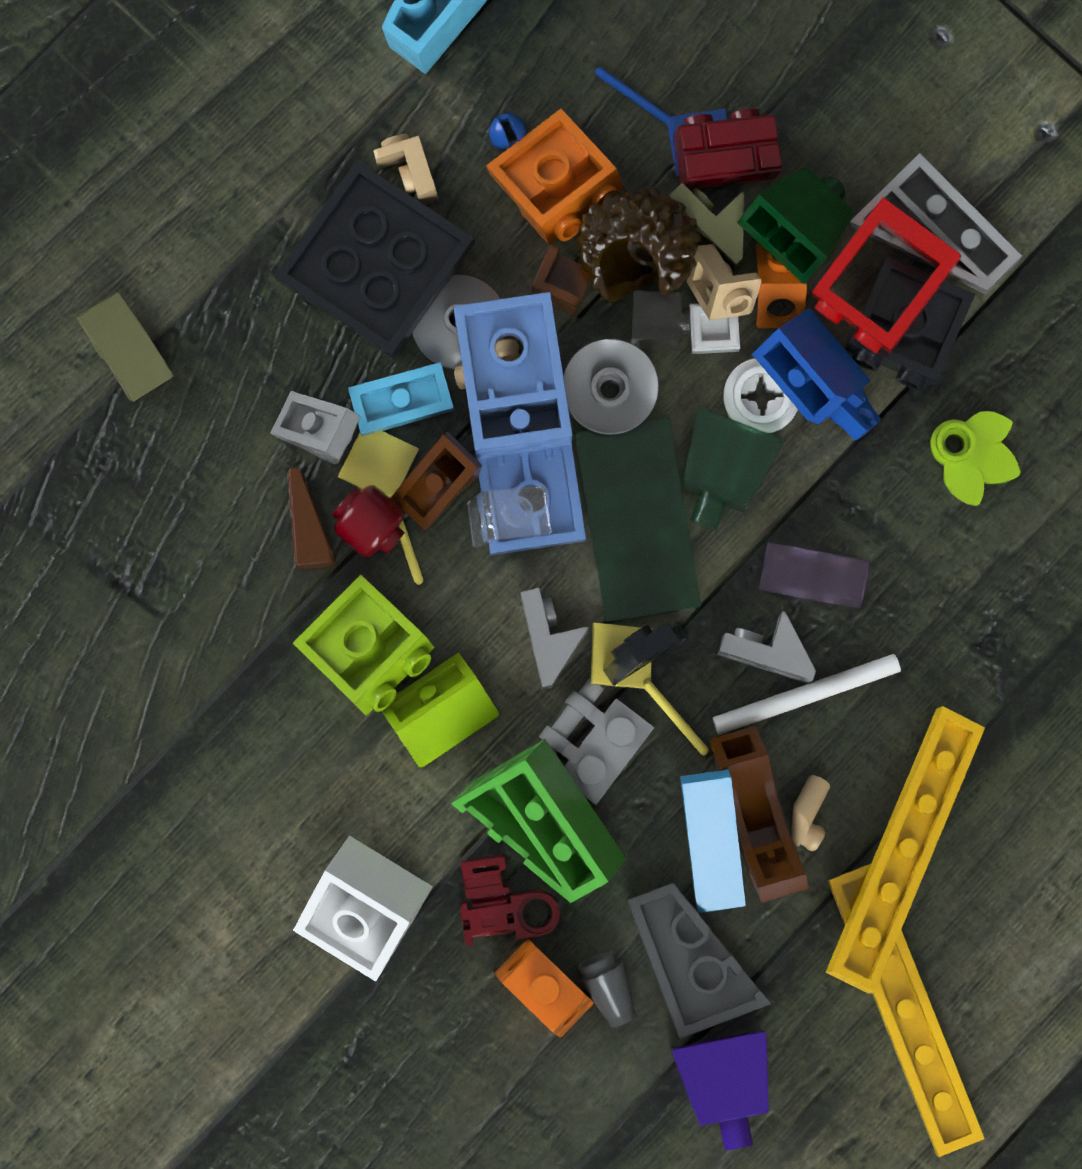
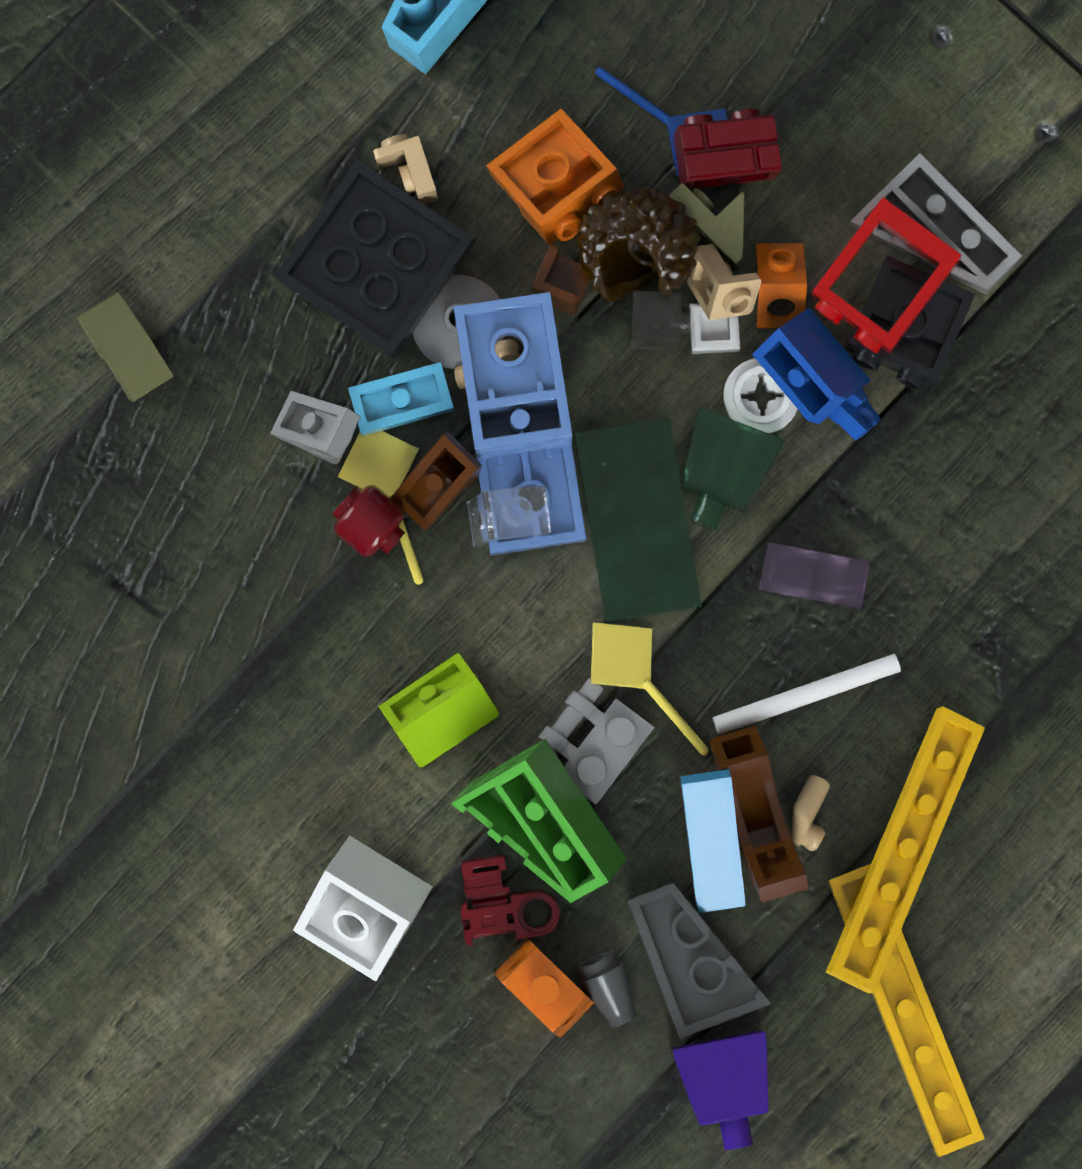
reddish brown slope [287,468,336,570] -> none
lime plate [293,575,435,716] -> none
blue hinge [489,113,527,153] -> none
light grey slope [520,588,589,690] -> none
light grey dish [563,339,659,435] -> none
black wing [603,622,689,686] -> none
light grey slope [717,611,816,684] -> none
dark green torso [737,168,854,284] -> none
lime plate [930,411,1021,506] -> none

